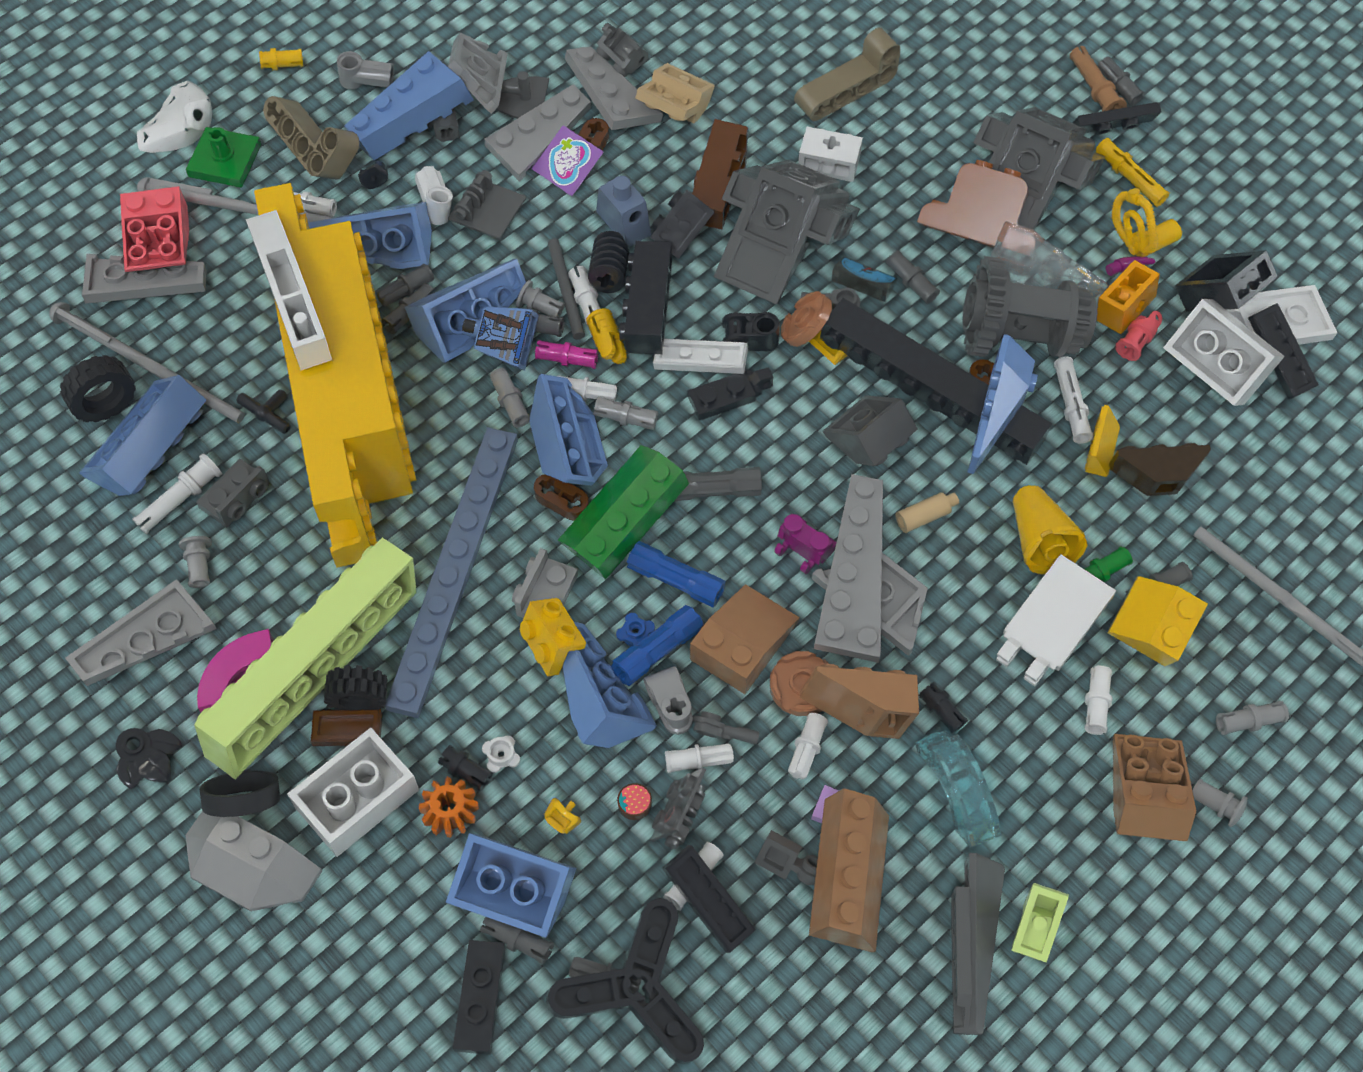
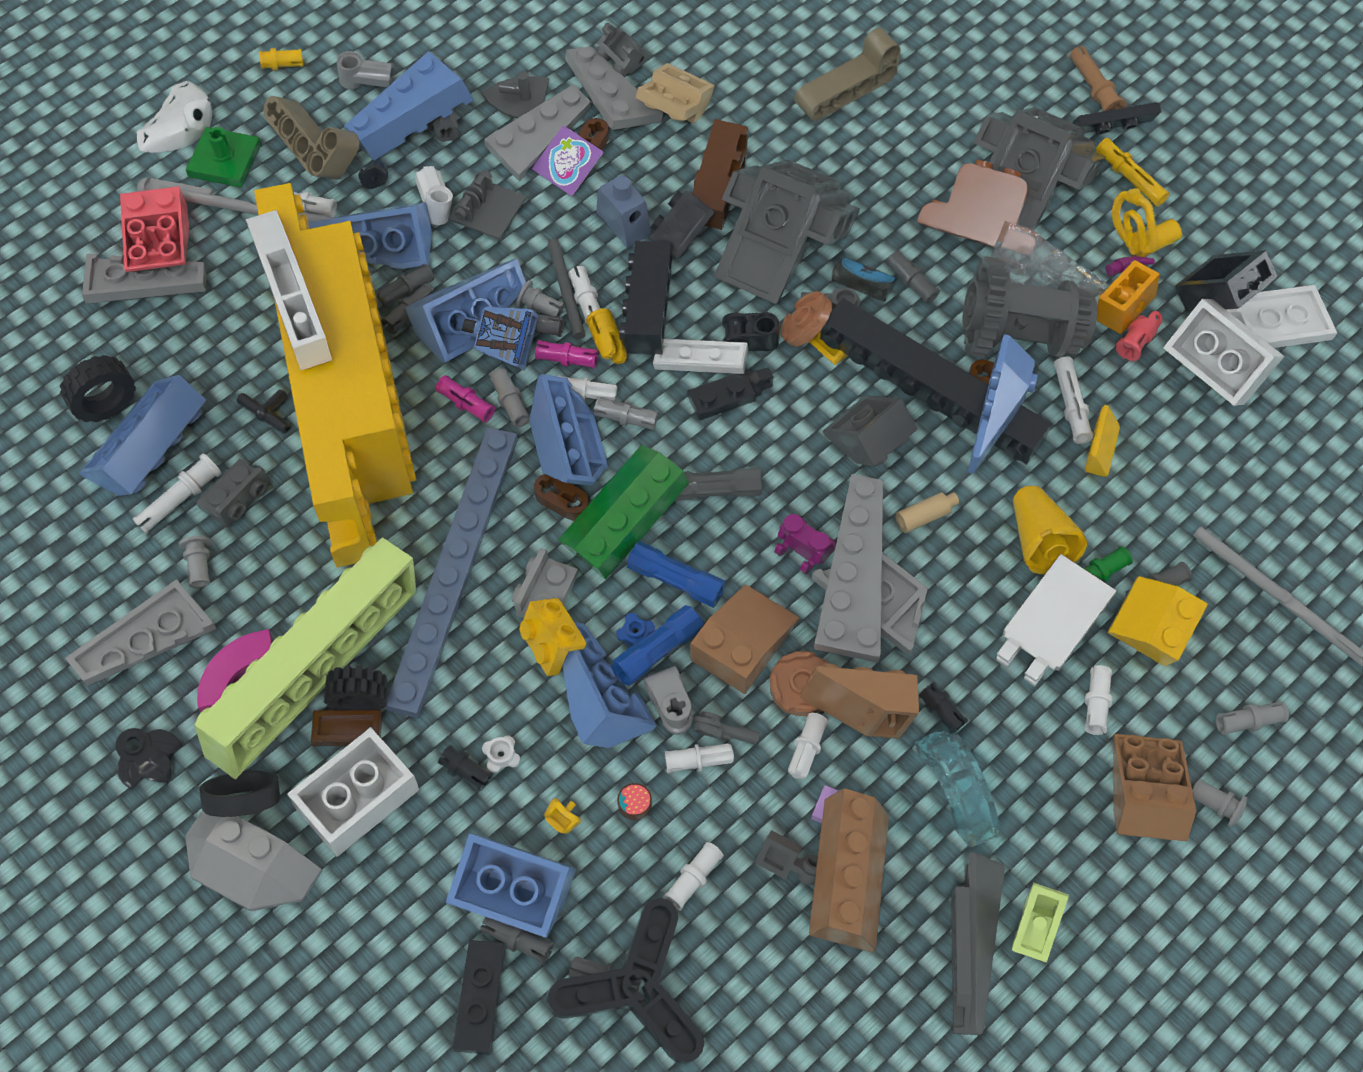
light grey bar [49,302,245,423] -> none
orange gear [419,776,479,838] -> none
light grey wing [448,33,508,114] -> none
black piece [588,231,630,294] -> none
dark grey hinge [650,768,706,850] -> none
black plate [662,845,756,953] -> none
white brick [798,127,863,182] -> none
dark grey axle [1098,56,1145,106] -> none
dark brown slope [1109,443,1211,496] -> none
black plate [1248,303,1319,399] -> none
none -> dark pink pin [435,375,496,423]

